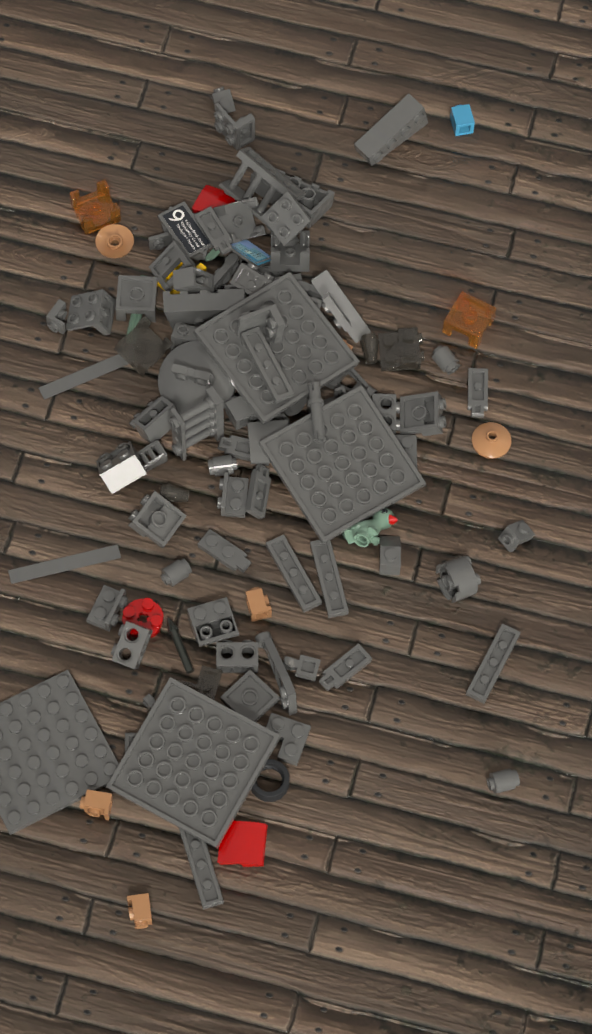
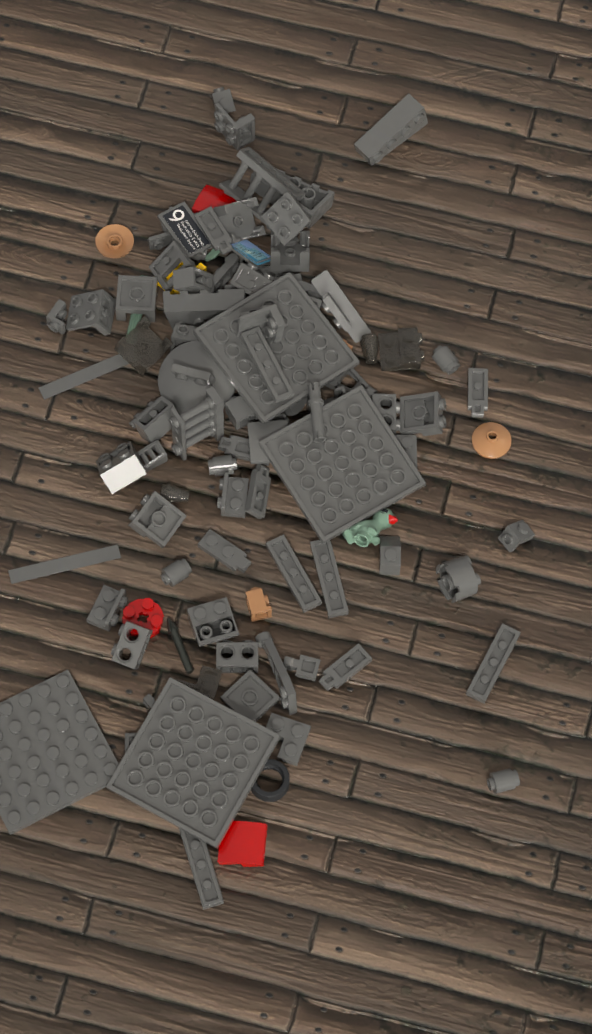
clear orange panel [70,179,121,235] -> none
medium nougat brick [80,790,113,820] -> none
medium nougat brick [127,893,152,929] -> none
clear orange panel [442,291,497,349] -> none
dark azure brick [450,104,475,136] -> none

